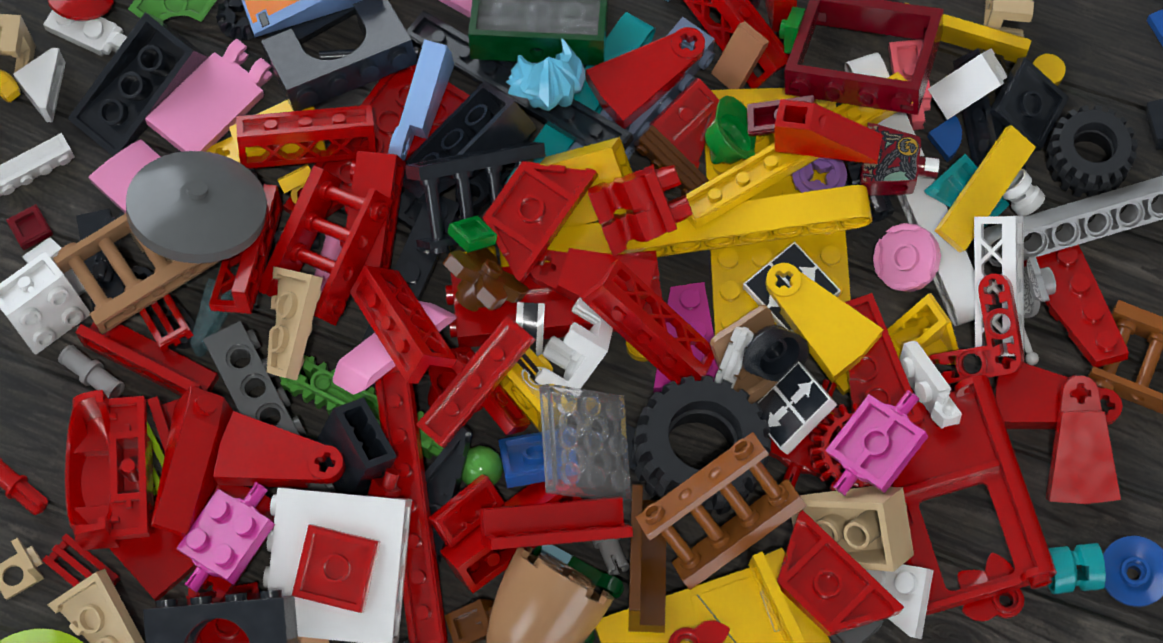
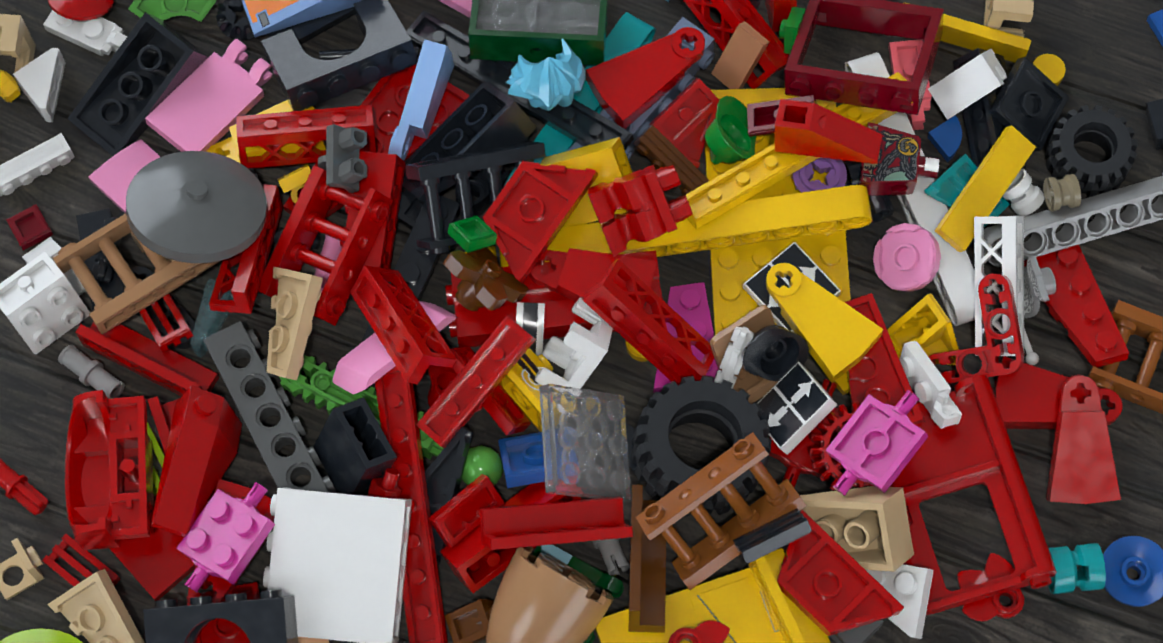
red piece [213,411,345,488] -> none
red tile [291,524,381,613] -> none
none -> dark grey hips [318,124,367,193]
none -> black tile [733,508,812,563]
none -> dark tan wheel [1043,174,1081,212]

